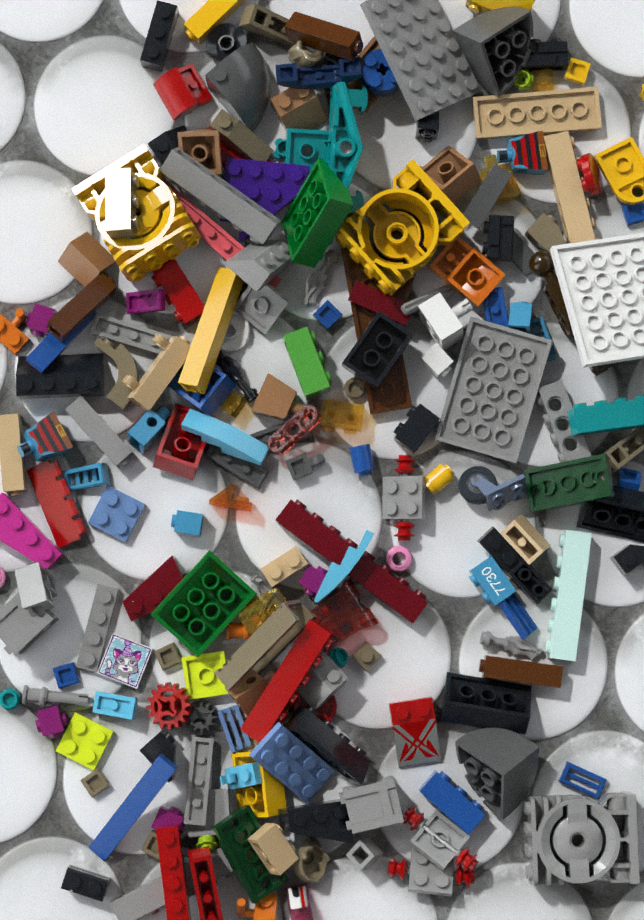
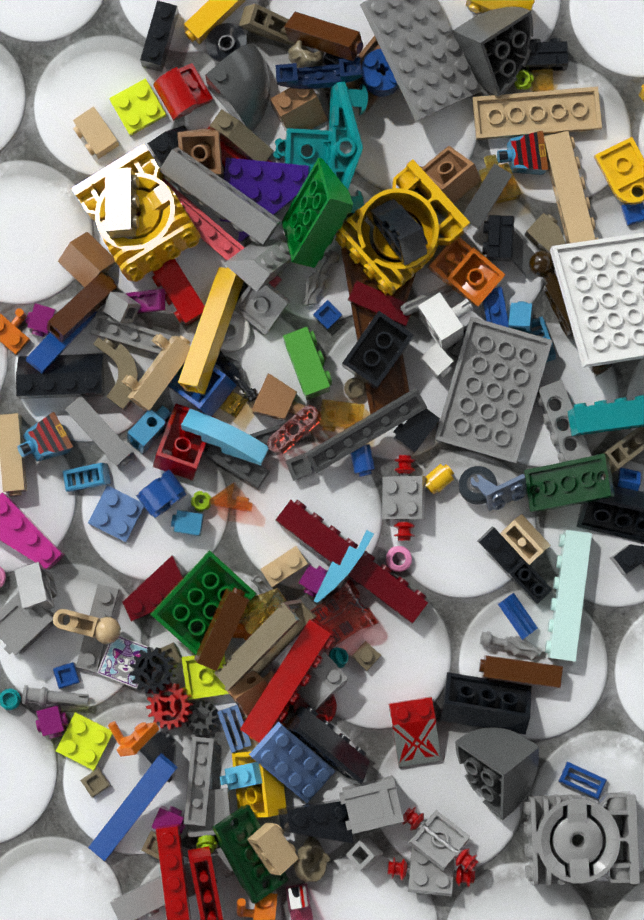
red windscreen [26,460,87,548] -> none
black brick [61,865,111,902] -> none
medium azure plate [92,691,138,720] -> none
black slope [415,111,439,142] -> none
blue brick [419,770,485,835] -> none
dark azure brick [469,556,516,606] -> none
yellow plate [564,57,591,85] -> none
red tile [577,153,603,196] -> none
none -> tan piece [53,609,121,644]
none -> tan brick [73,106,119,159]
none -> light grey brick [102,292,141,323]
none -> orange plate [108,721,159,757]
none -> neon yellow plate [109,78,166,136]
none -> black gear [129,647,177,694]
none -> blue brick [136,470,187,518]
none -> lime plate [191,491,212,512]
none -> reddish brown brick [194,587,249,671]
none -> dark grey plate [305,388,427,473]
none -> black wedge [371,198,428,266]

